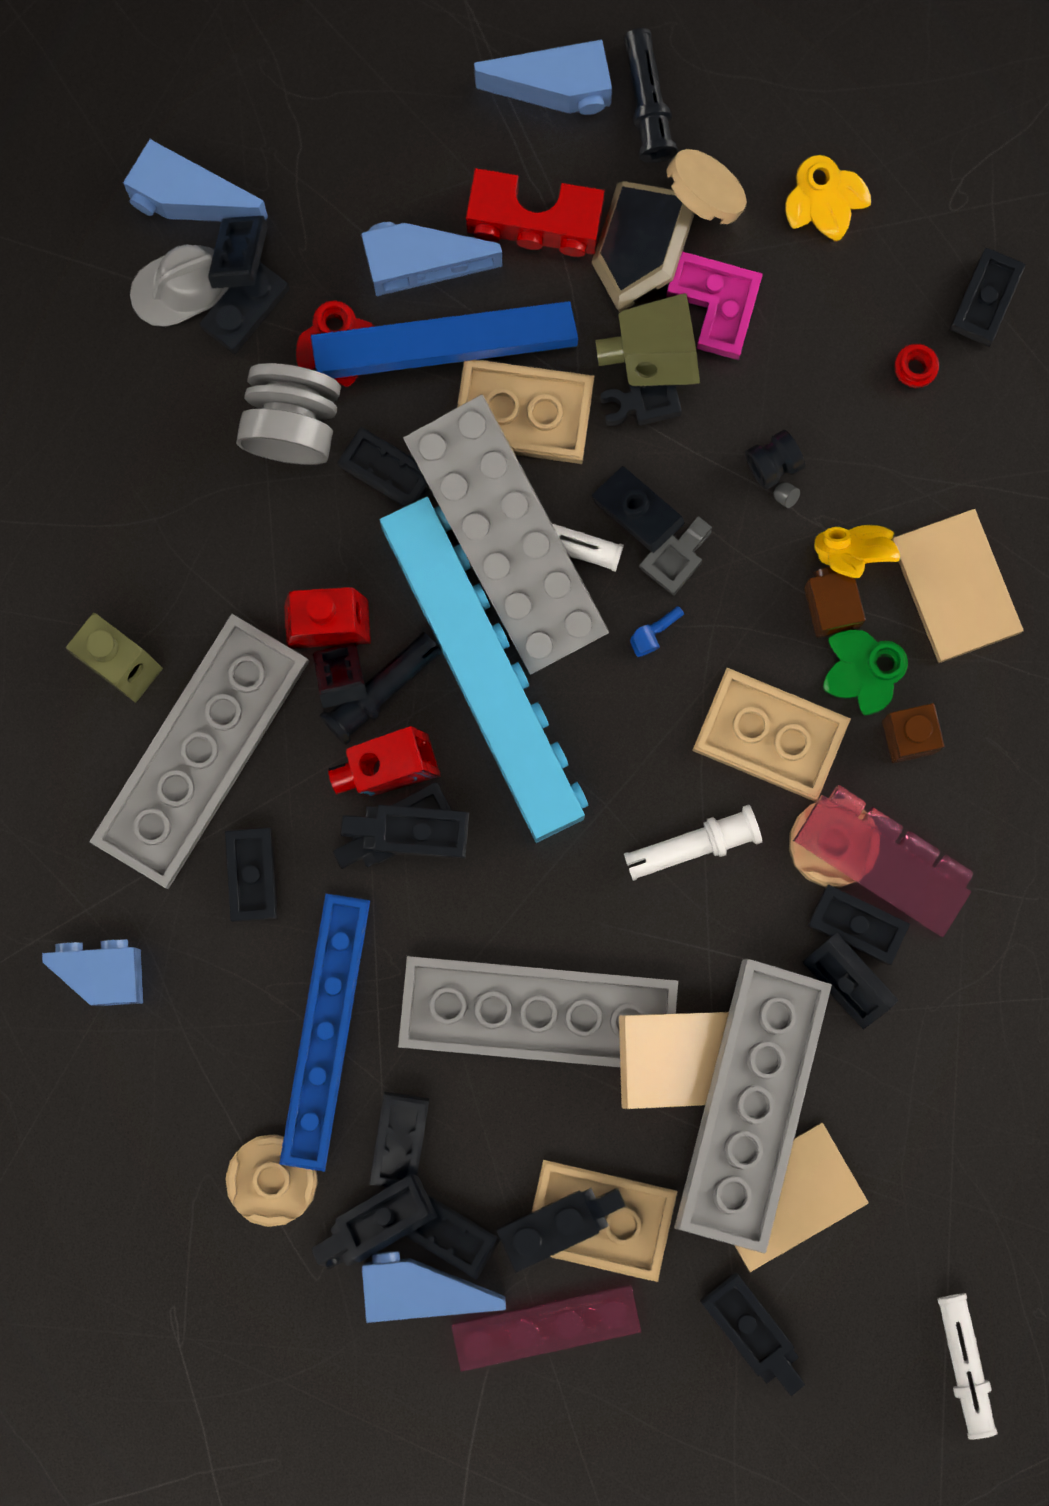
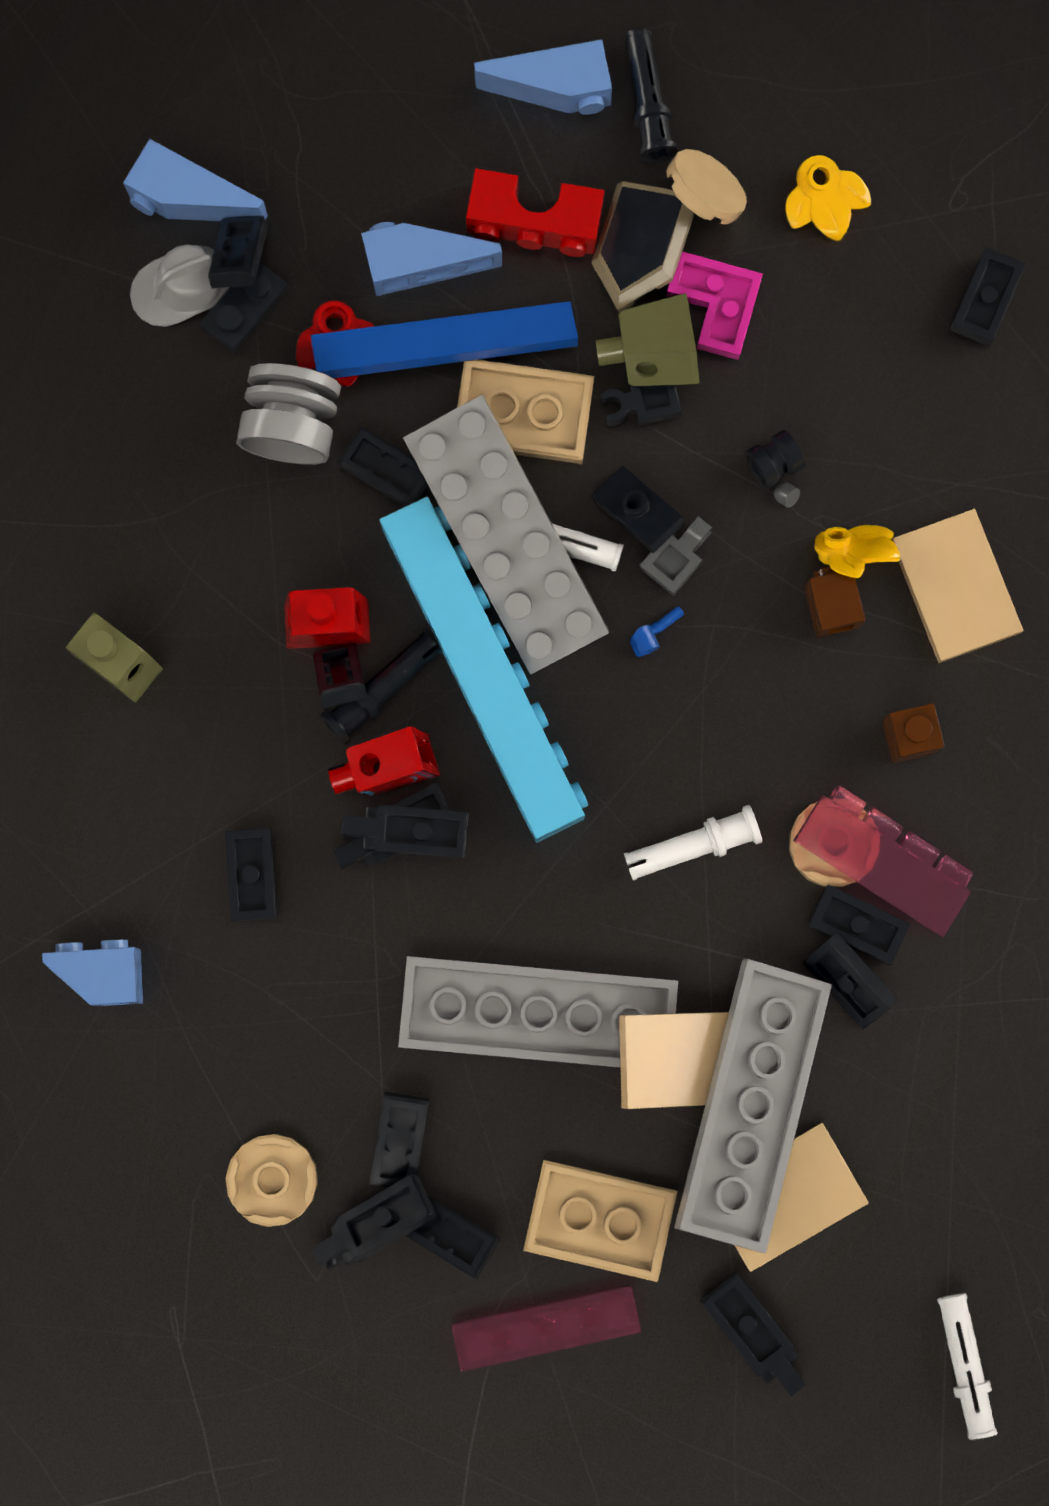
light grey plate [89,614,309,889] -> none
blue tile [279,894,370,1172] -> none
medium blue slope [362,1251,506,1323] -> none
black hinge [497,1188,626,1273] -> none
tan tile [692,668,851,802] -> none
green plate [823,630,908,716] -> none
red plate [894,344,939,388] -> none

